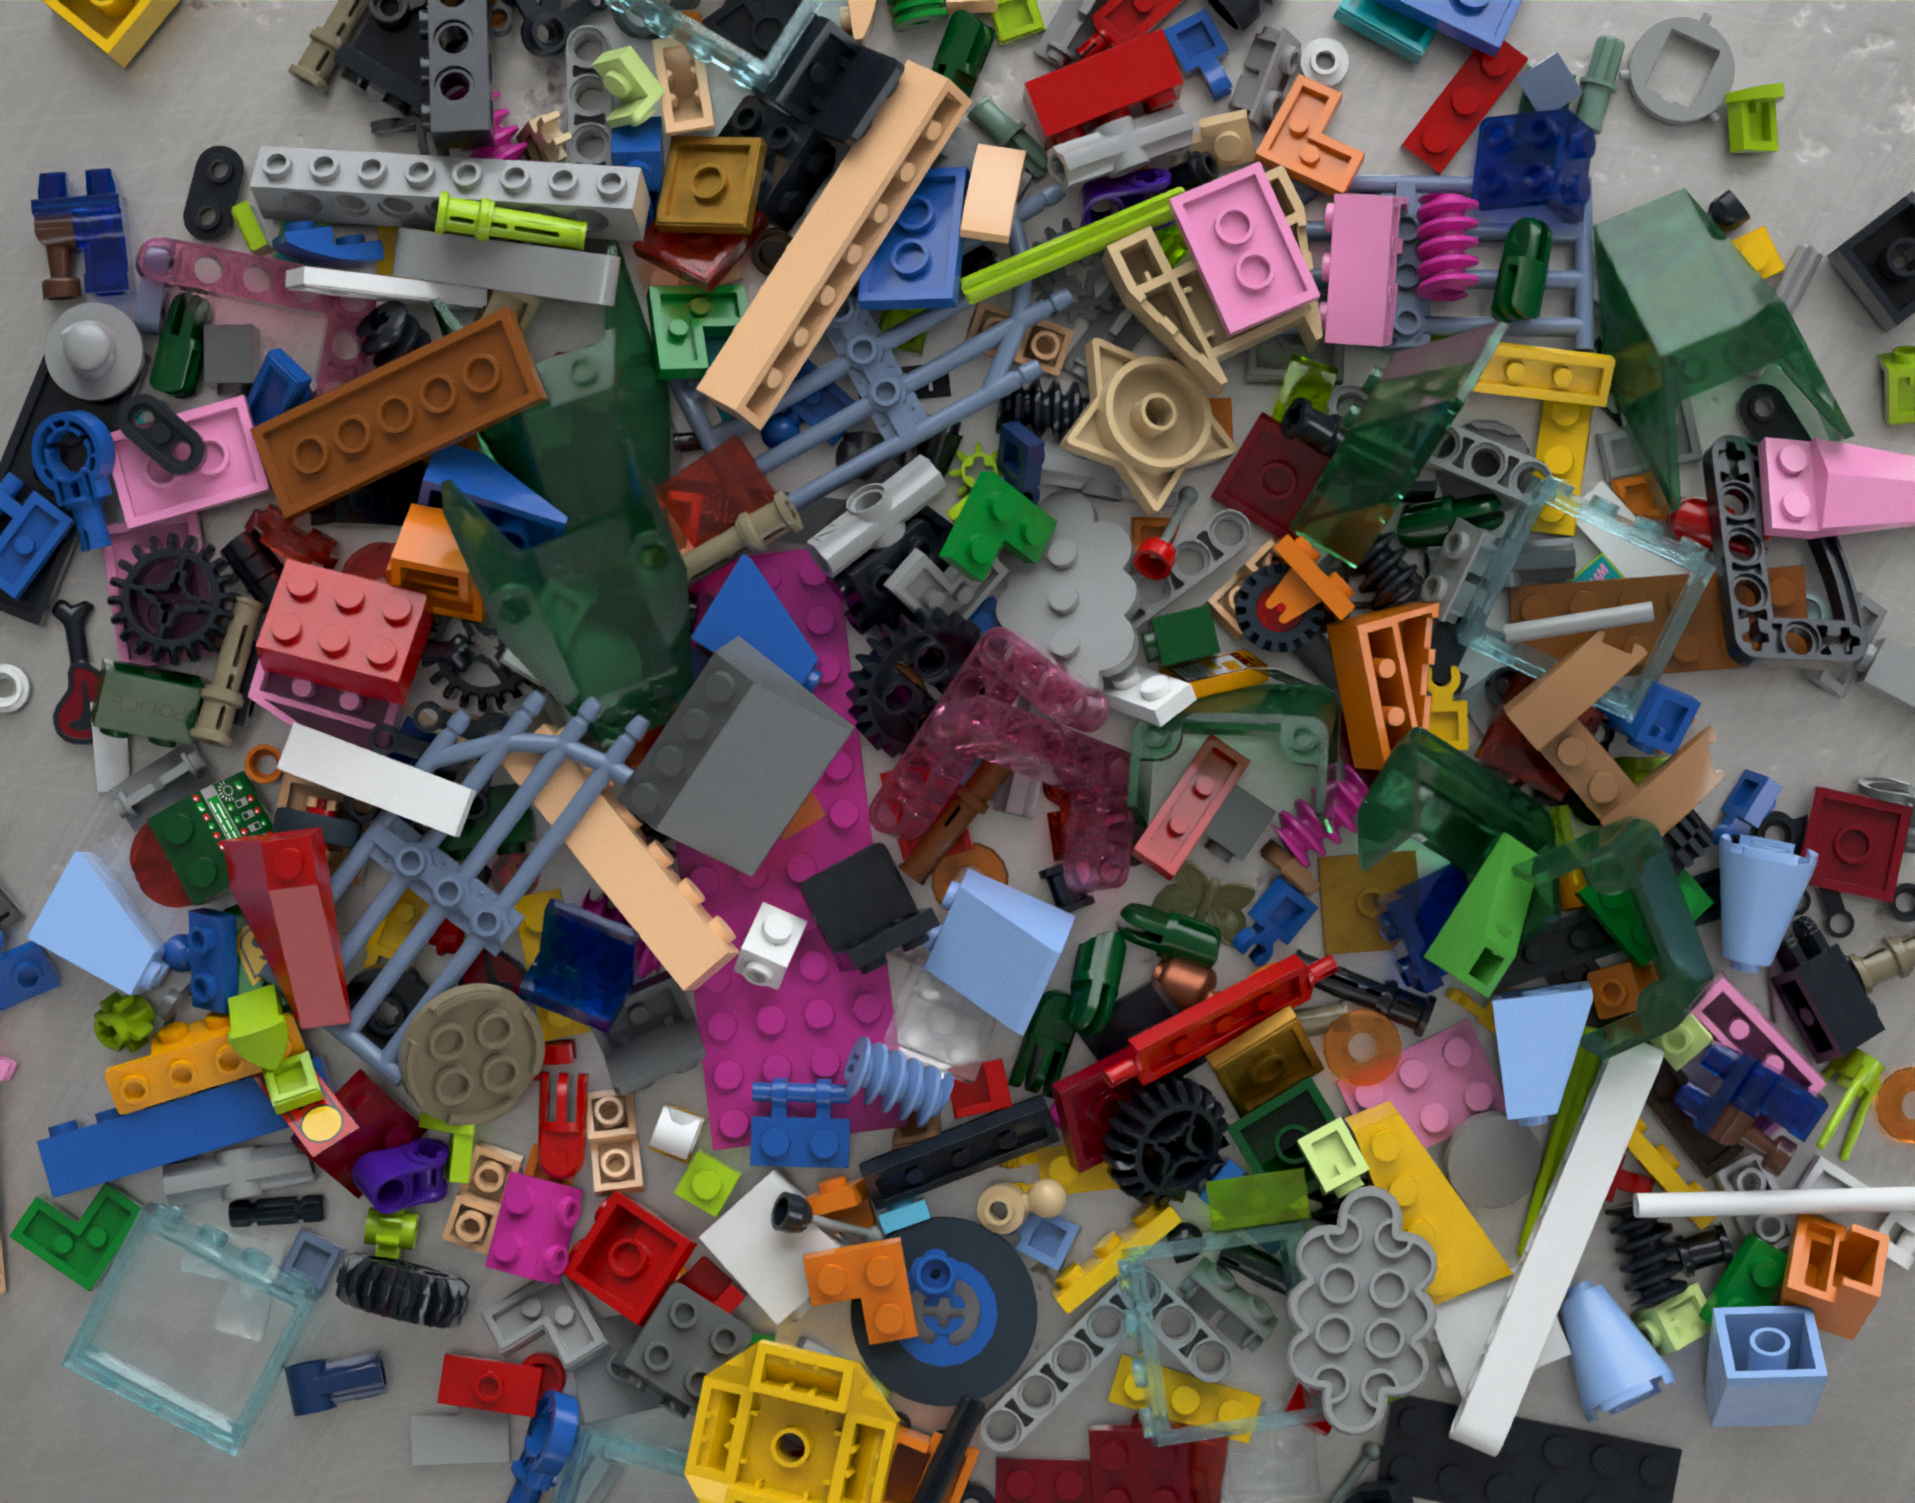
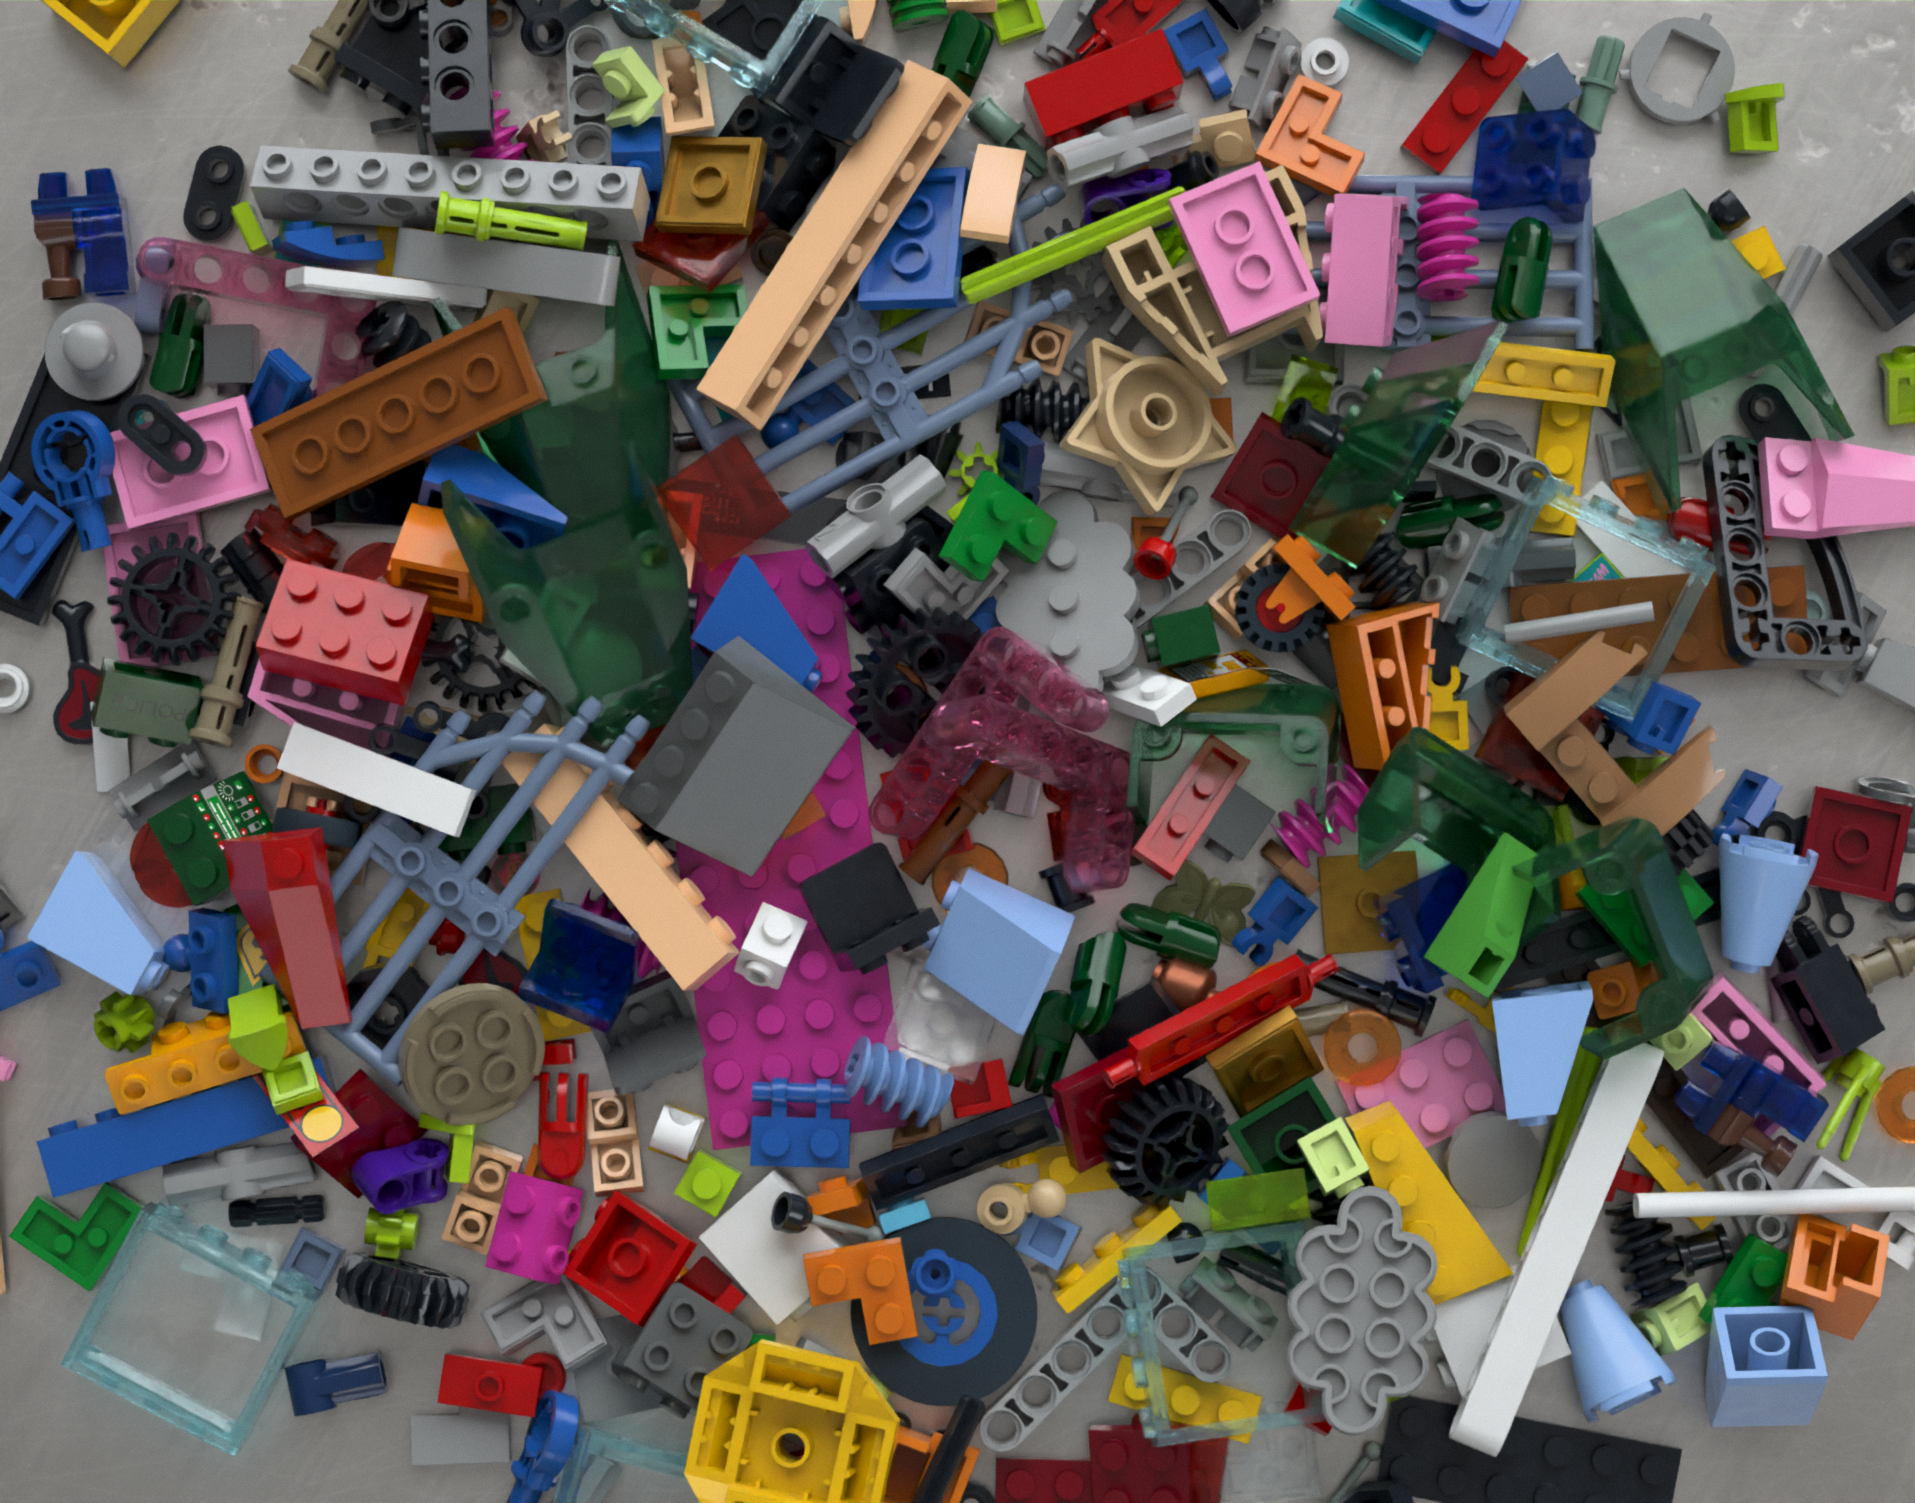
dark tan pin [657,491,803,597] -> none

